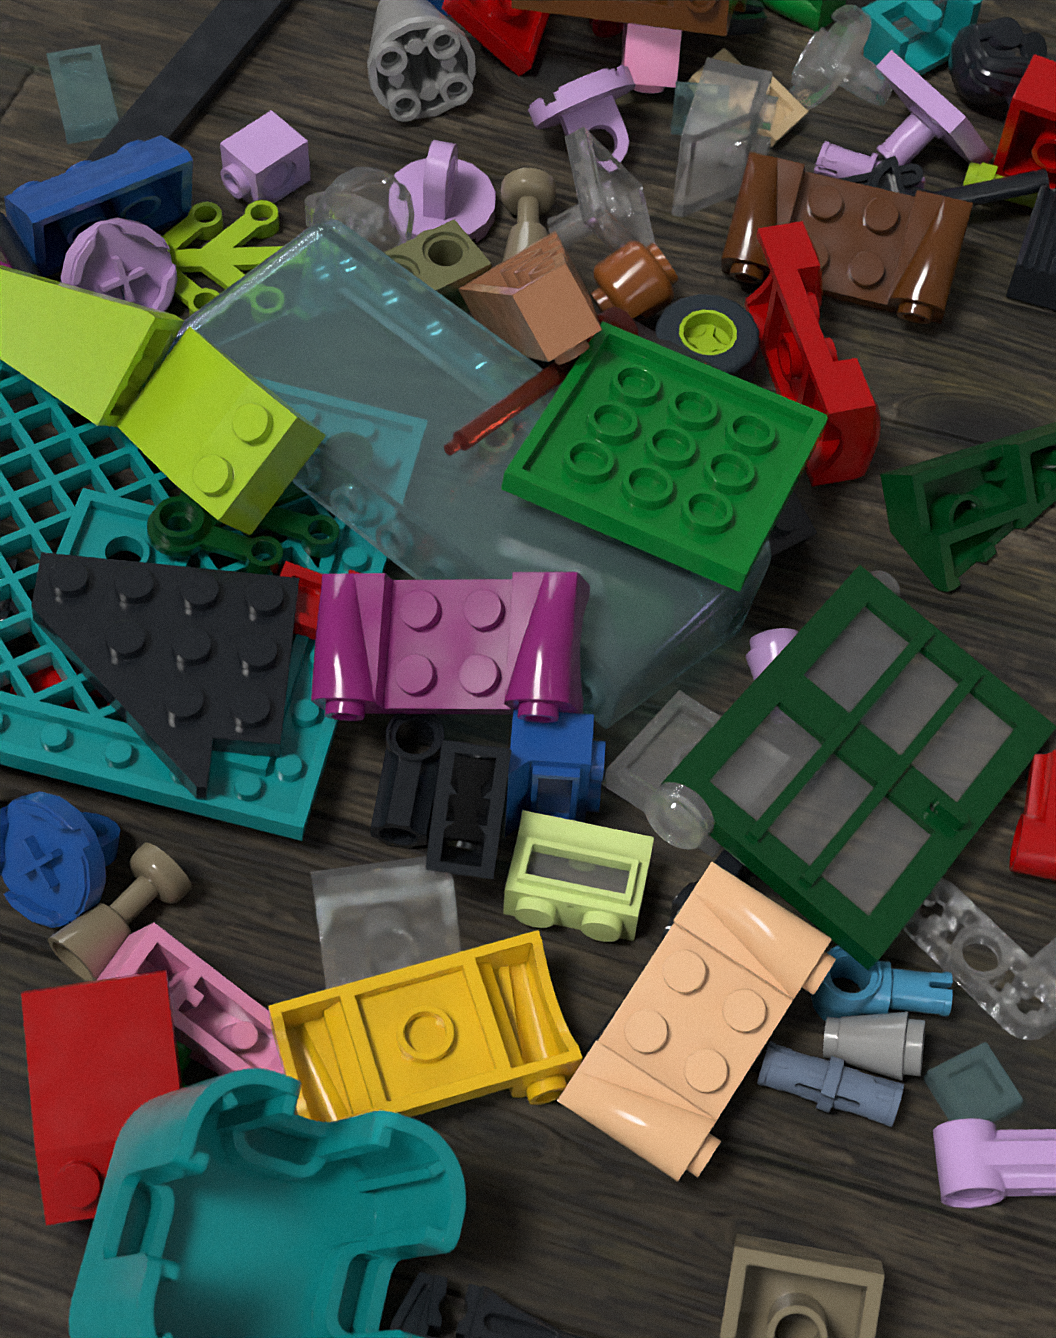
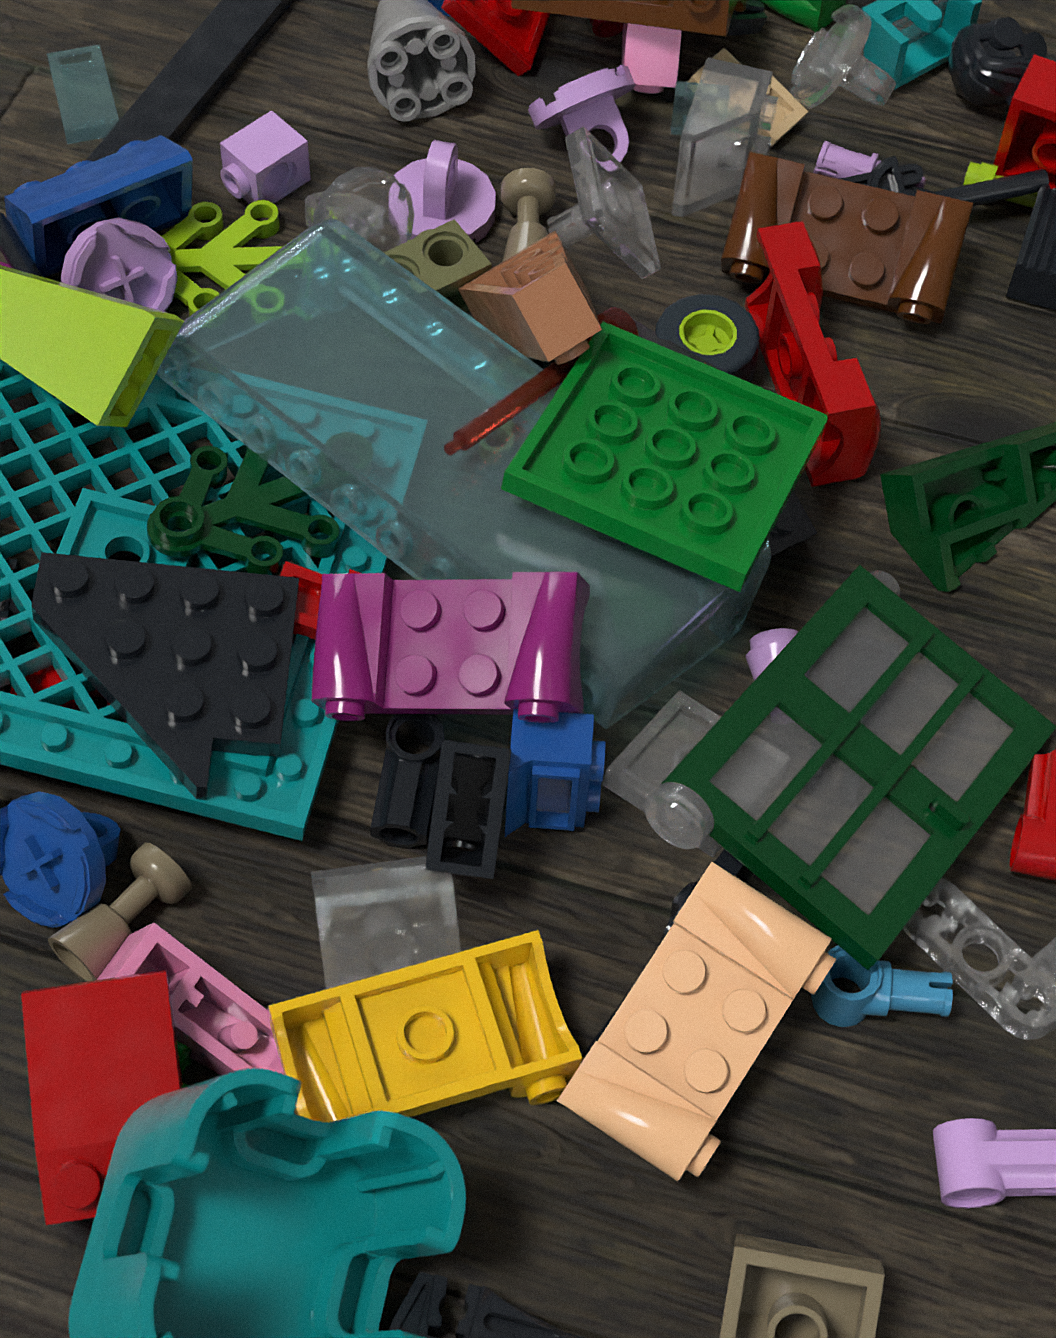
lime slope [115,326,326,535] -> none
yellowish green window [503,810,654,942] -> none
dark orange head [590,240,679,324] -> none
sand blue pin [757,1041,904,1127] -> none
light grey cone [823,1012,925,1081] -> none
lavender tile [876,50,994,166] -> none
clear light blue tile [924,1042,1024,1122] -> none

